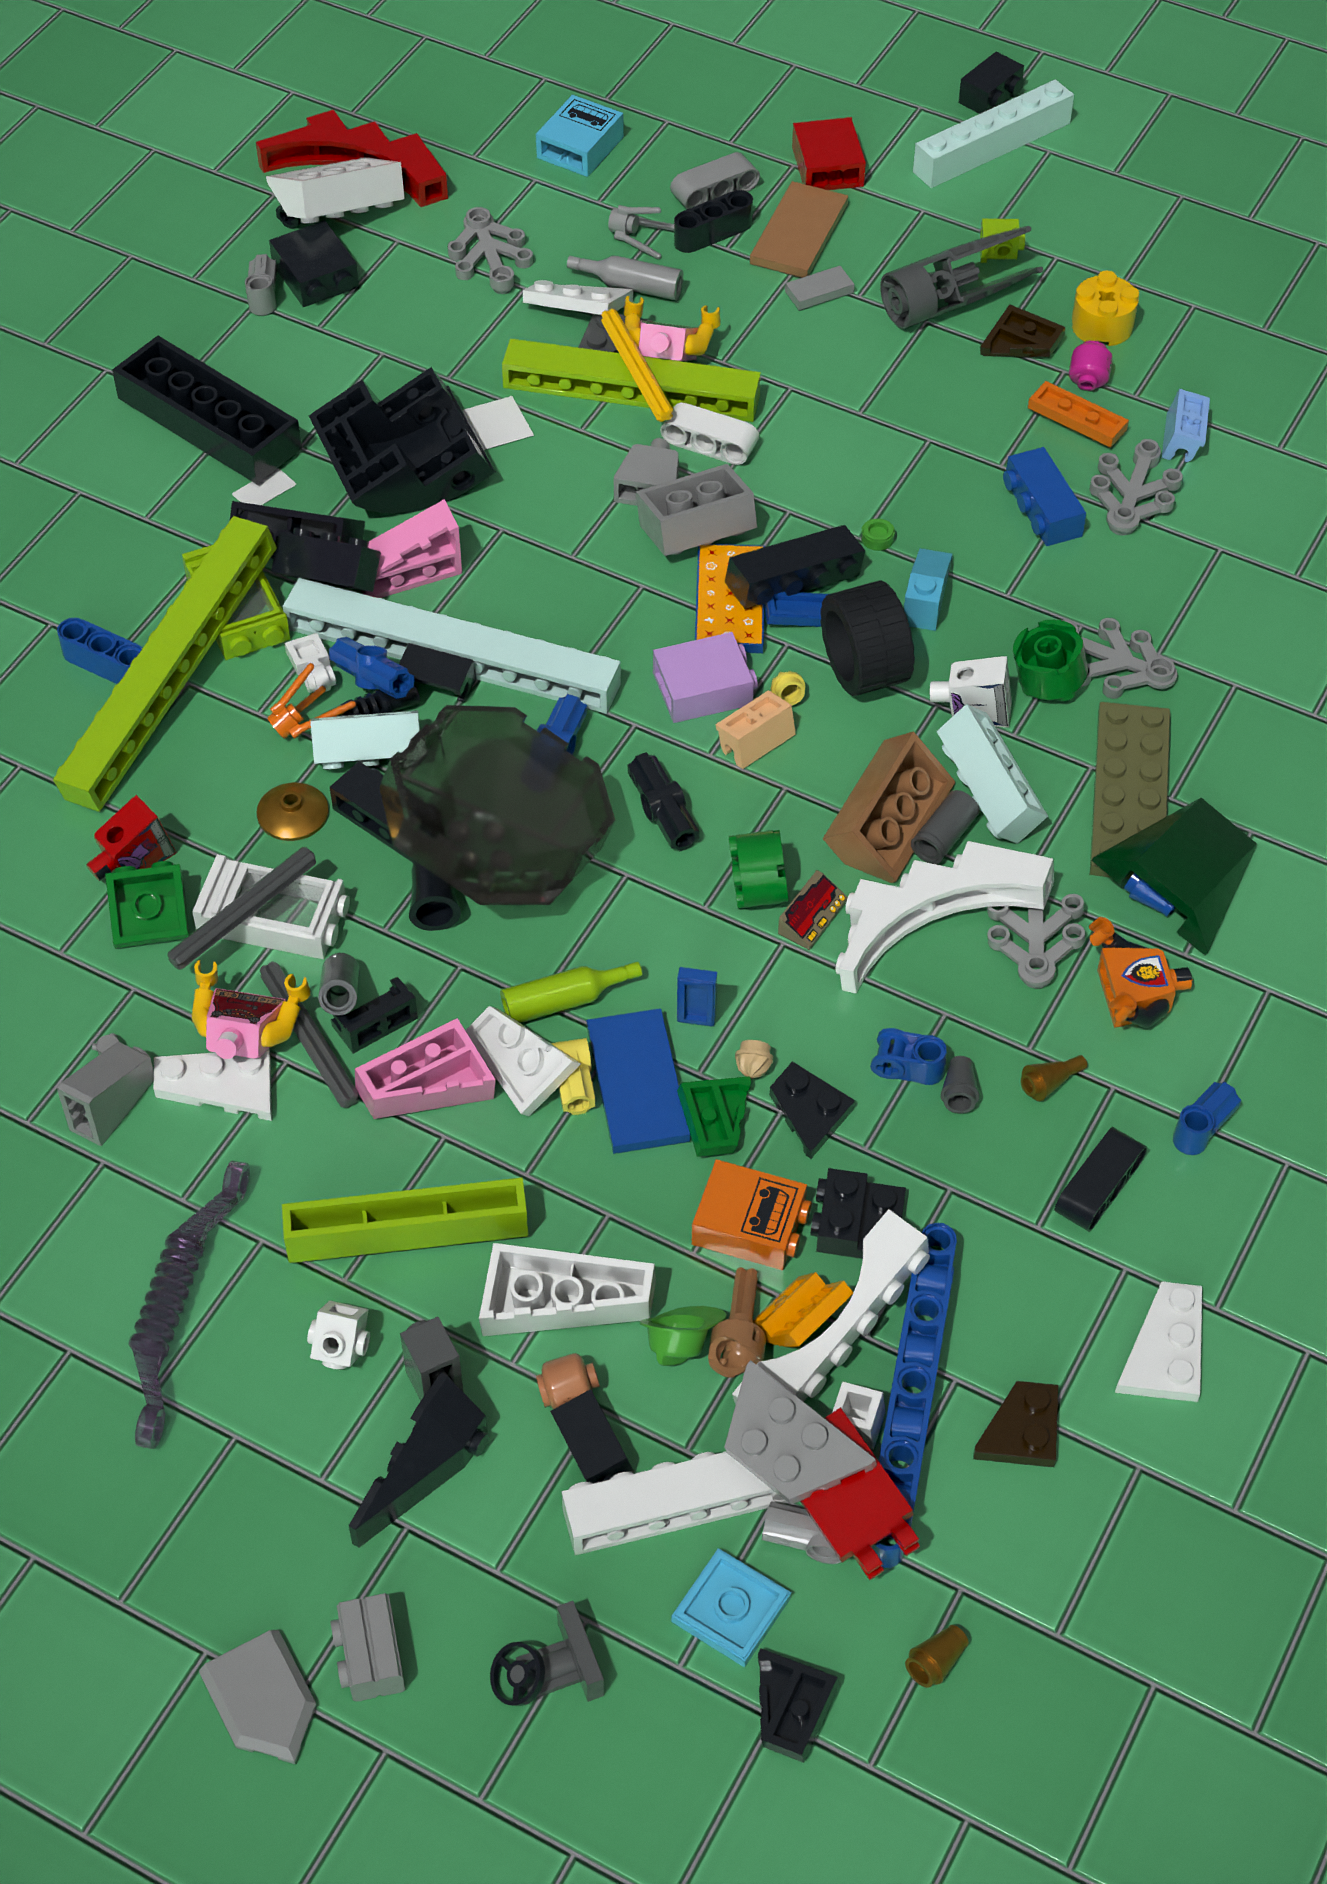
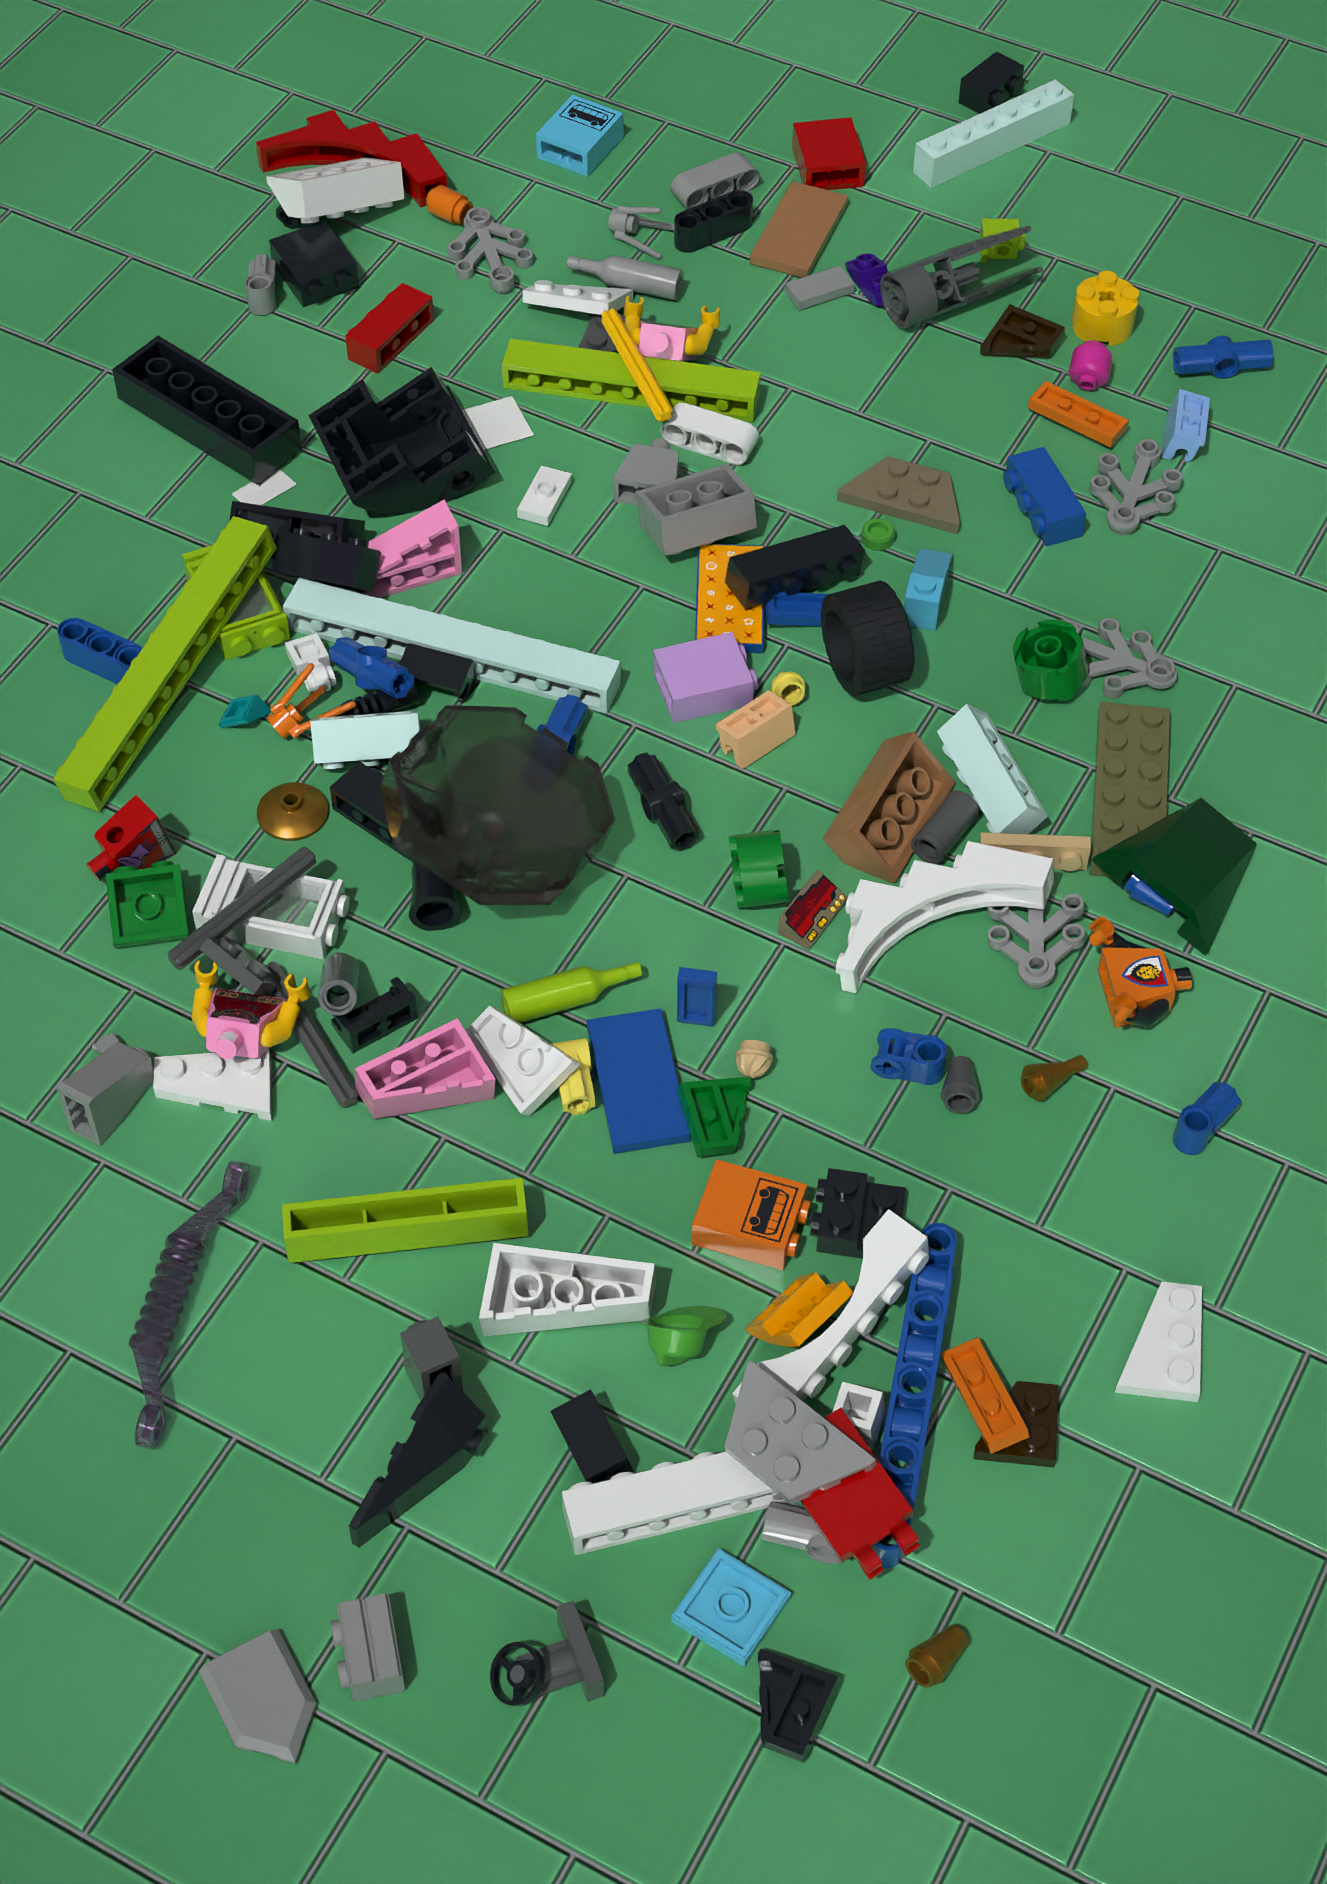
white brick [307,1300,370,1369] -> none
nougat head [536,1353,600,1409] -> none
medium nougat piece [708,1267,766,1378] -> none
black wing [769,1061,855,1159] -> none
white torso [930,656,1012,727] -> none
black beam [1054,1127,1147,1232] -> none
none -> dark grey wing [199,937,278,996]
none -> teal slope [219,694,270,728]
none -> red brick [345,283,434,374]
none -> orange brick [426,185,473,225]
none -> white plate [517,465,572,526]
none -> dark tan wing [837,456,960,534]
none -> dark purple slope [845,253,887,307]
none -> orange plate [940,1337,1029,1454]
none -> tan plate [979,833,1091,871]
none -> blue piece [1173,336,1273,379]

